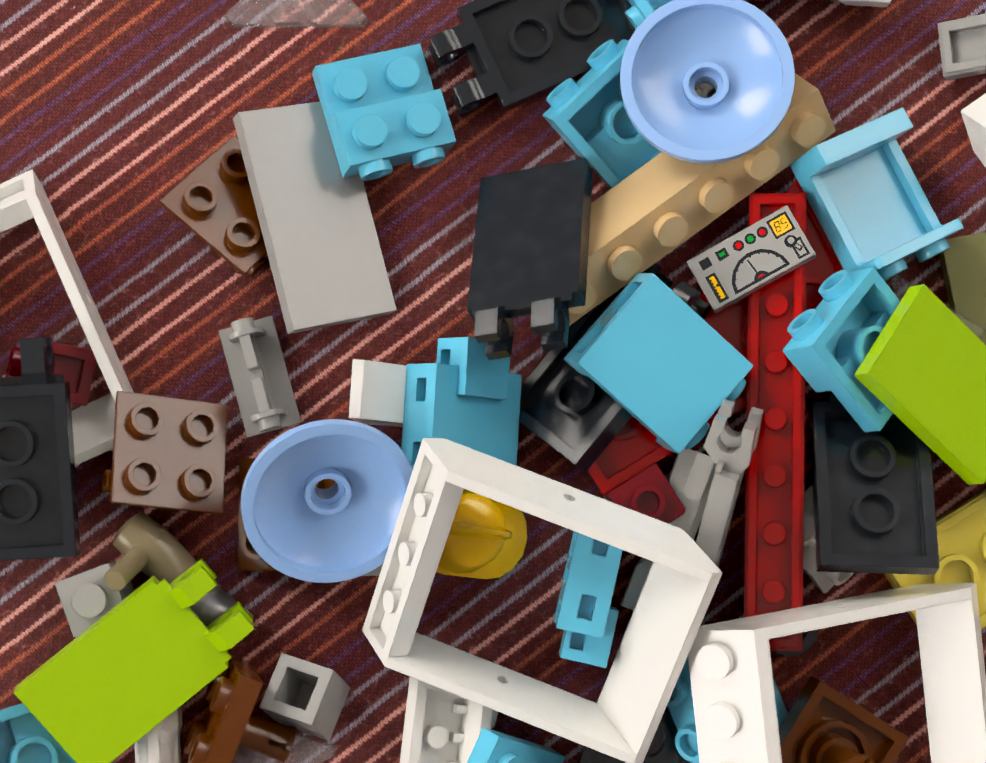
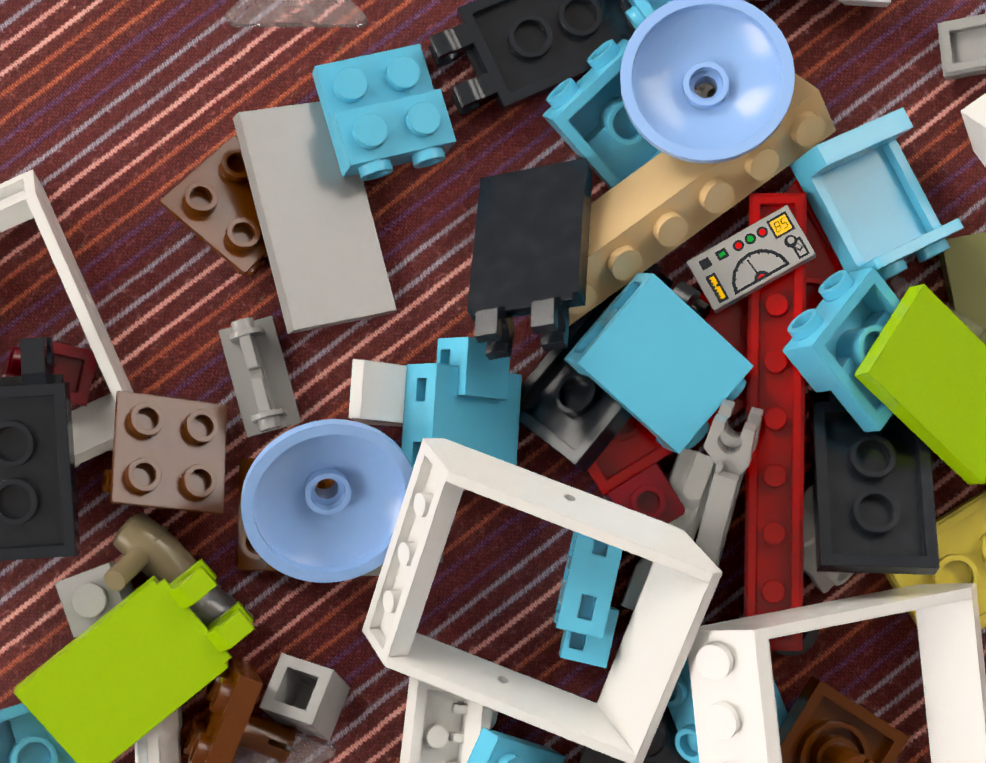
yellow piece [436,489,527,579] -> none

